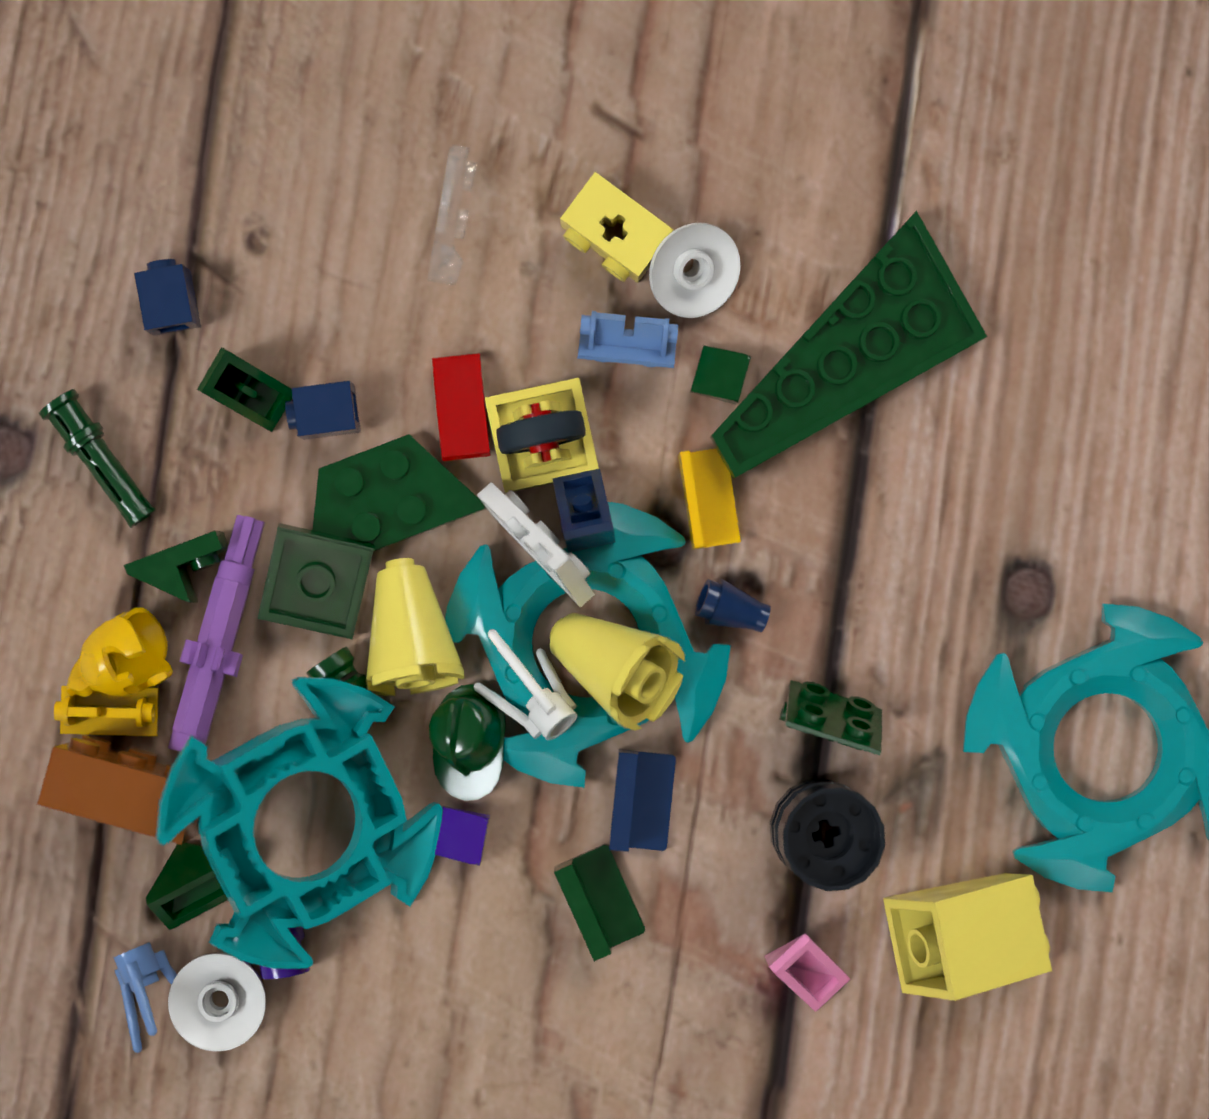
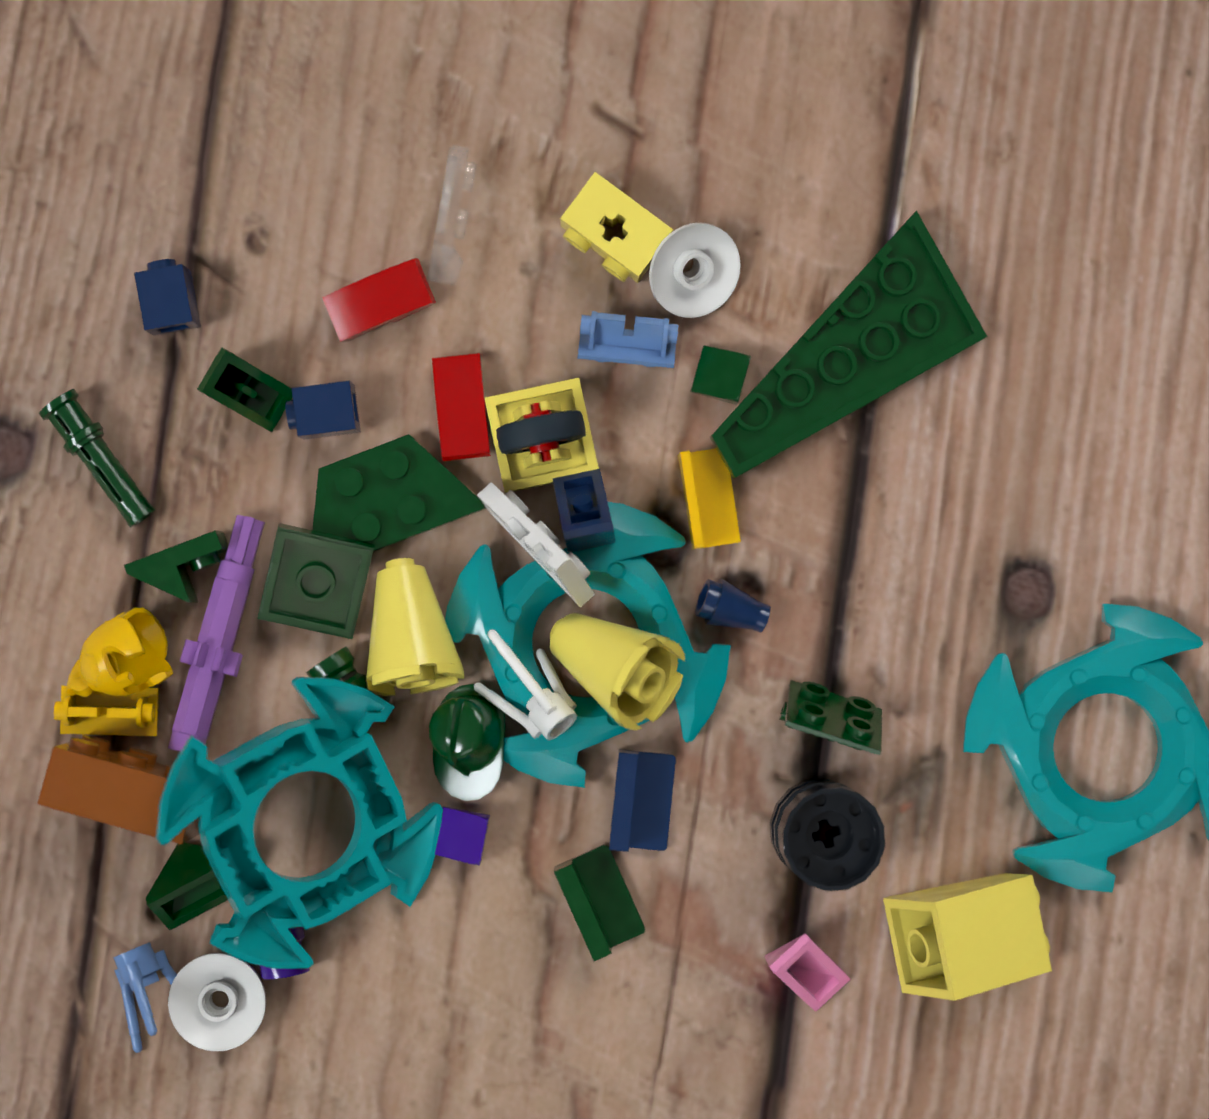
none -> red slope [322,258,436,342]

